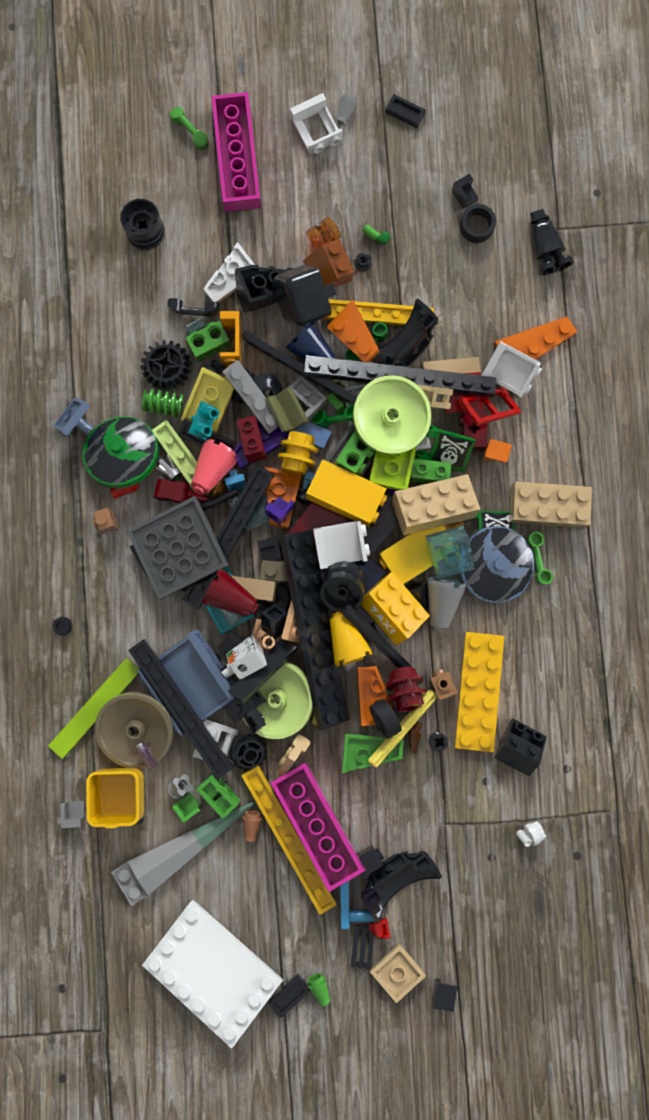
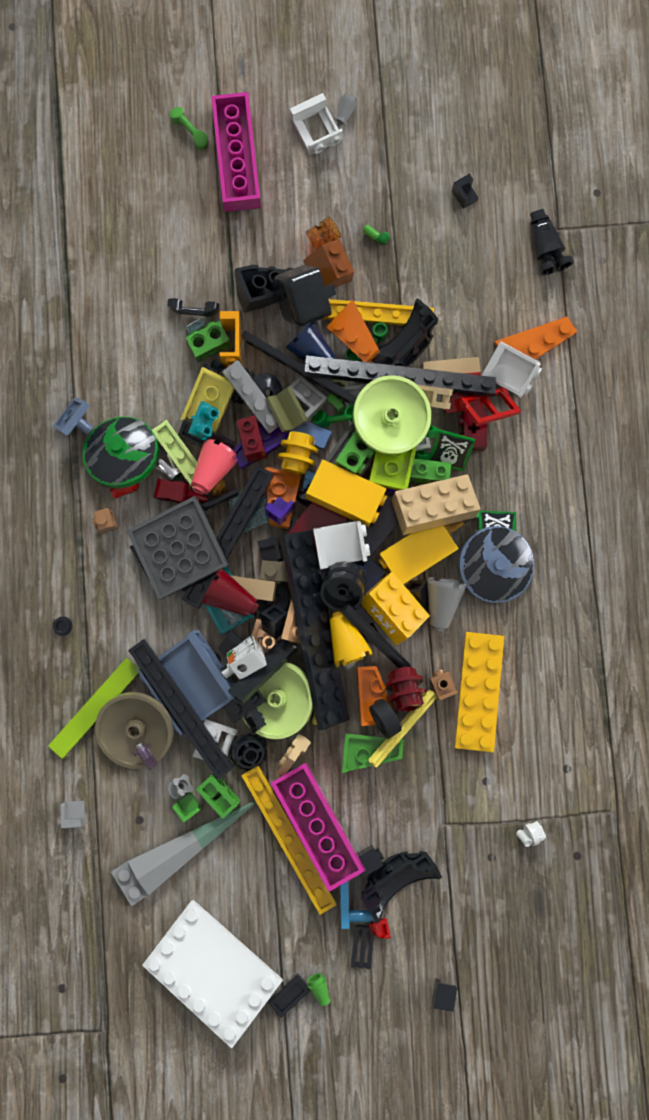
yellow piece [86,768,144,828] -> none
black wheel [120,198,165,250] -> none
black gear [140,340,192,391] -> none
bright green piece [142,389,184,418] -> none
white wing [203,242,255,303] -> none
dark azure tile [225,469,246,491] -> none
nougat cone [242,810,262,842] -> none
black plate [354,253,372,271] -> none
tan plate [370,943,426,1003] -> none
black tile [385,94,426,128] -> none
reddish brown bar [408,721,423,753] -> none
clear light blue slope [425,525,475,580] -> none
black bush [429,732,448,751] -> none
black tyre [459,204,496,243] -> none
orange panel [482,439,512,463] -> none
black slope [494,718,547,776] -> none
tan brick [509,481,592,528] -> none
bright green bar [527,532,553,585] -> none

